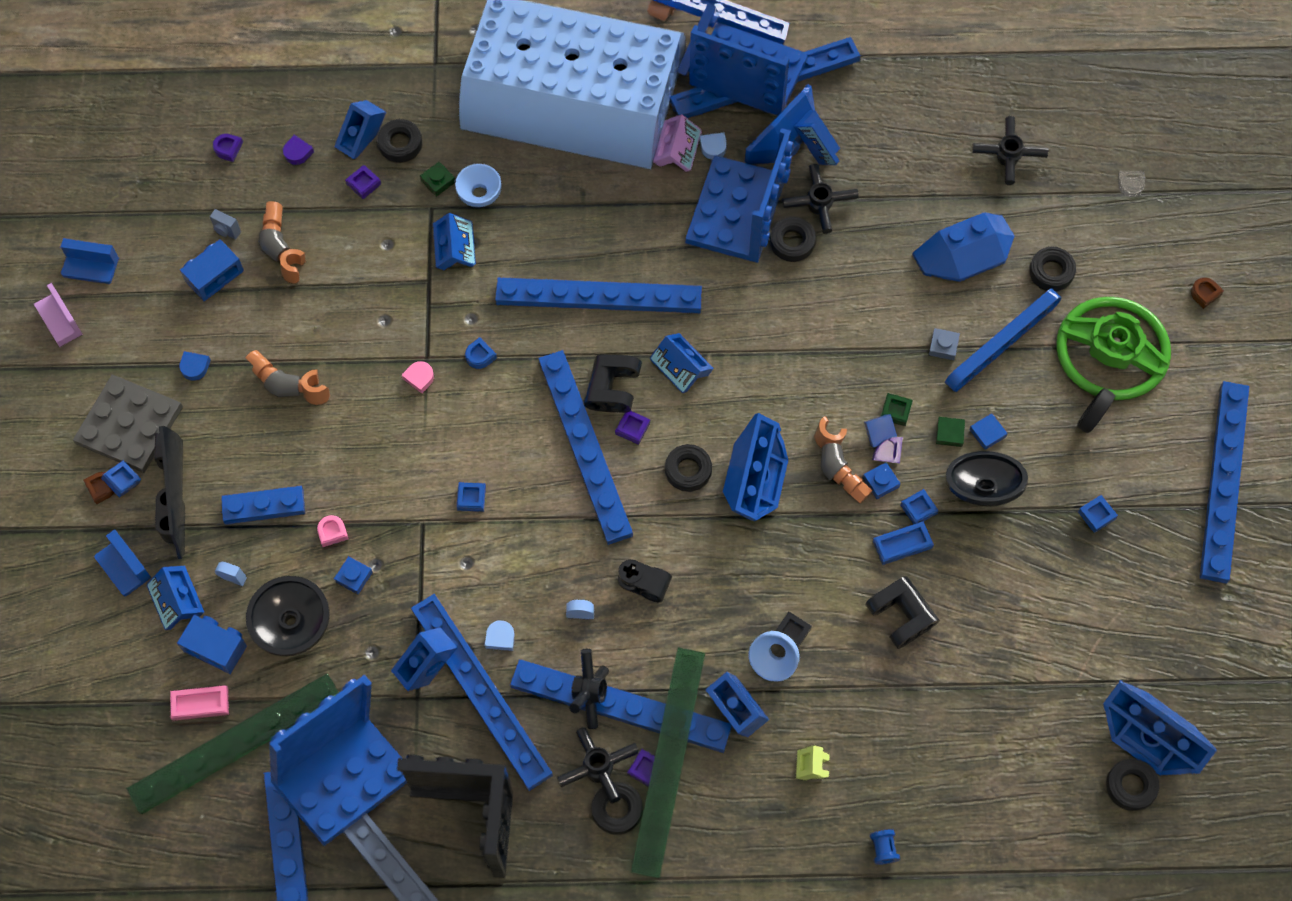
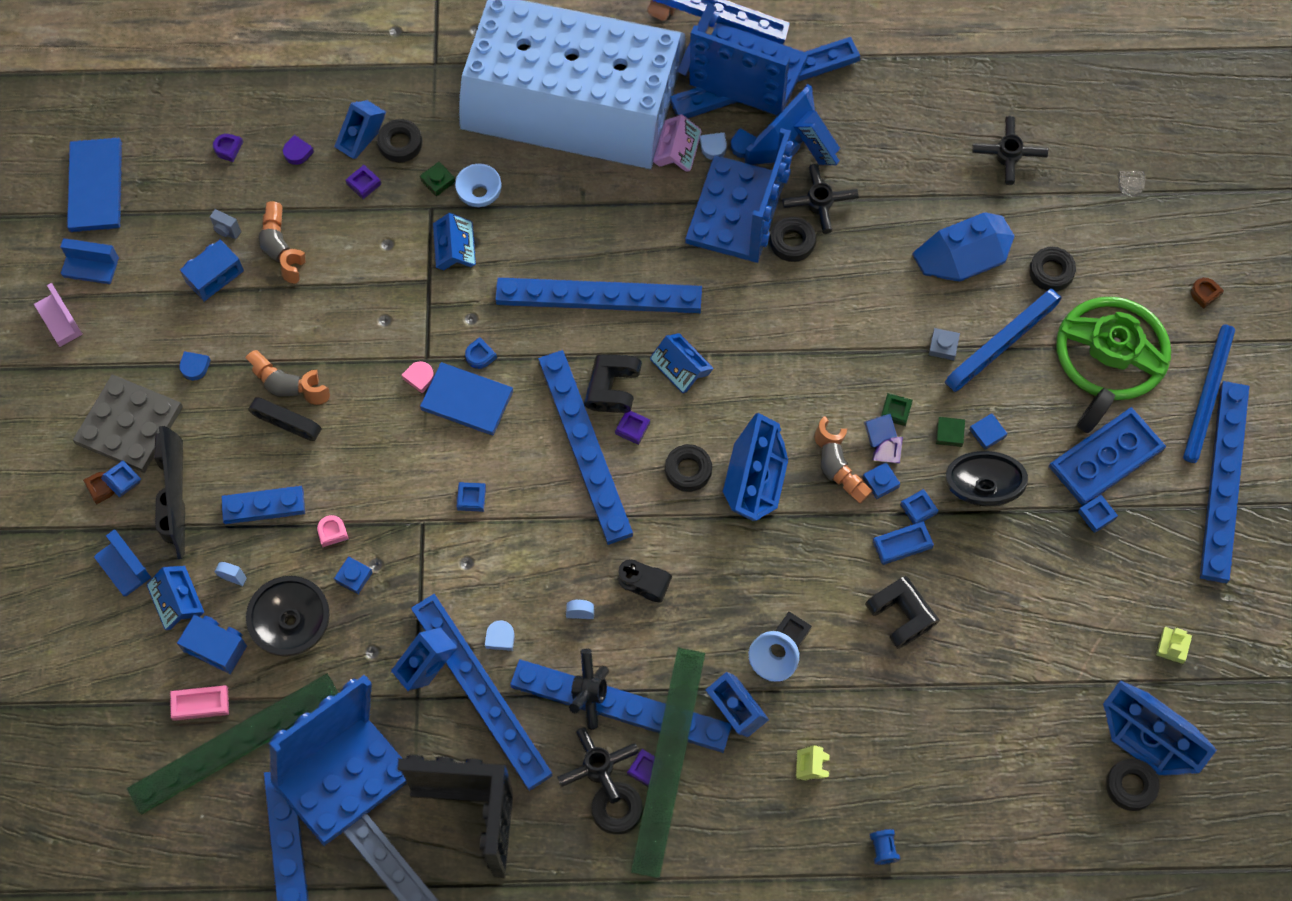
none -> blue tile [67,138,122,232]
none -> black beam [248,397,322,441]
none -> blue tile [420,362,513,436]
none -> blue tile [731,128,756,158]
none -> blue tile [1049,407,1166,506]
none -> yellowish green tile [1156,627,1192,664]
none -> blue axle [1183,324,1235,463]

